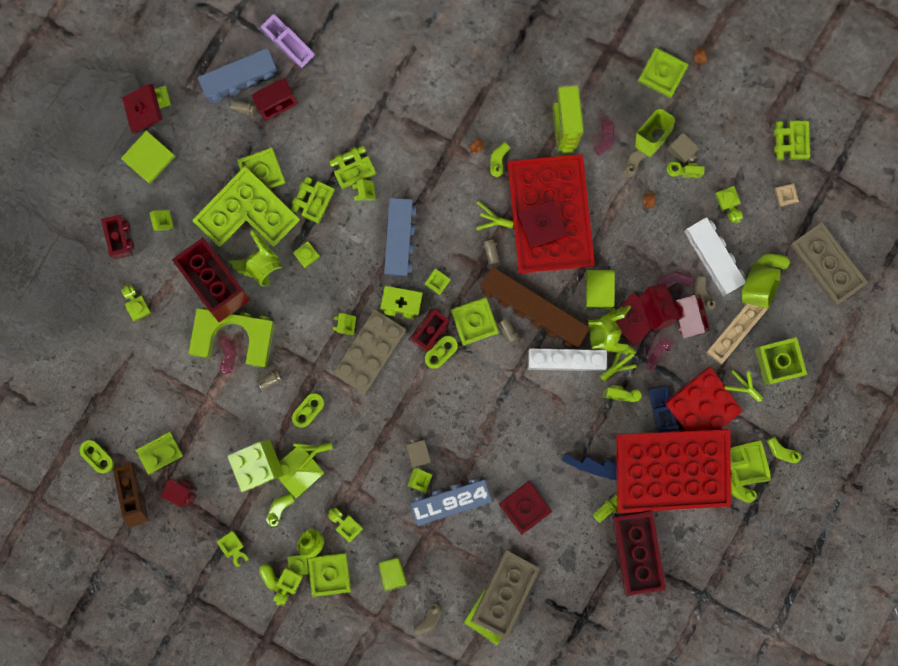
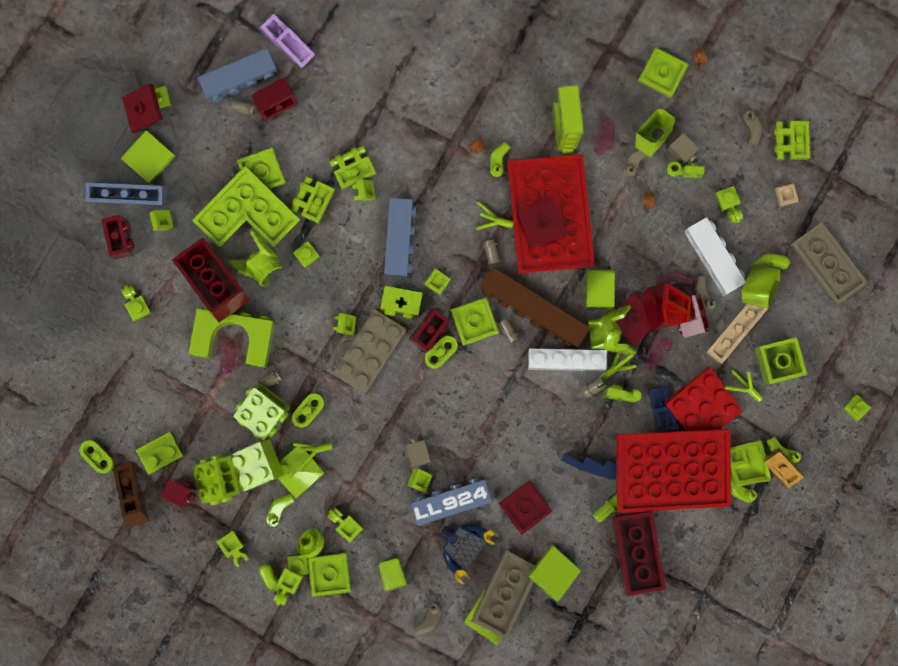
none -> sand blue brick [86,182,168,205]
none -> lime brick [193,454,240,506]
none -> lime brick [233,383,291,440]
none -> torso [438,524,498,584]
none -> lime tile [528,546,581,602]
none -> dark tan pin [582,377,608,398]
none -> red slope [662,284,691,327]
none -> dark tan arm [743,110,762,147]
none -> pearl gold plate [763,448,804,488]
none -> lime tile [842,394,871,422]

